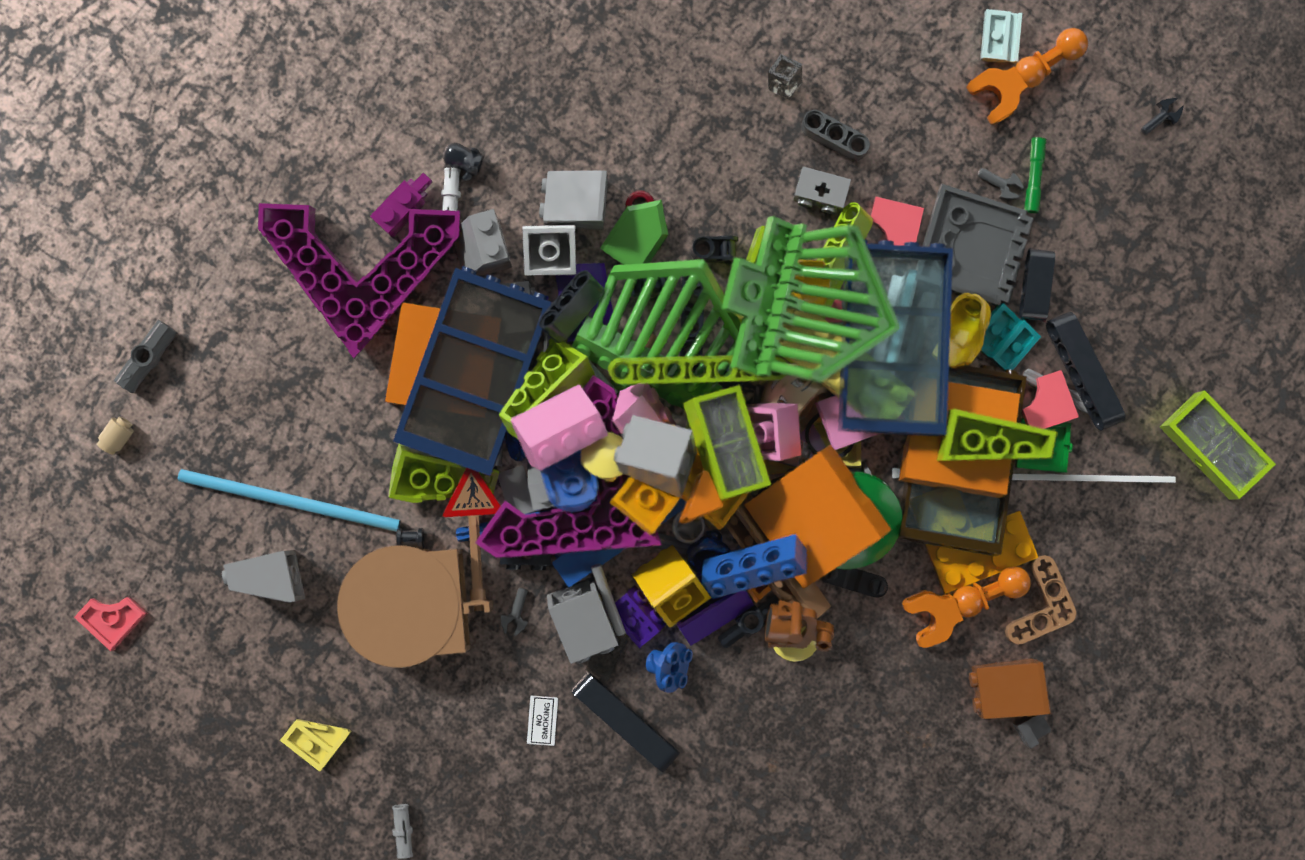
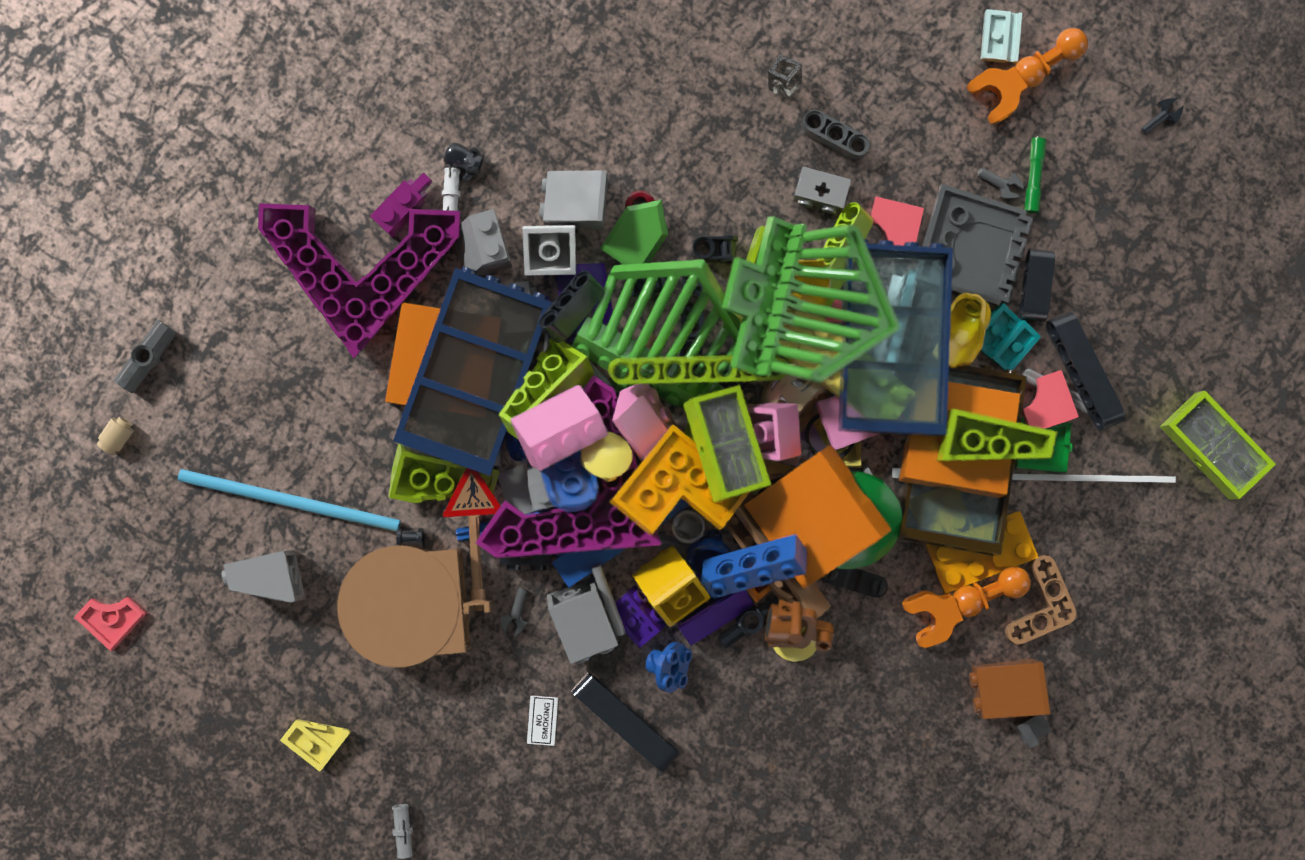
light grey slope [614,415,698,497] -> none
orange slope [679,470,723,524] -> none

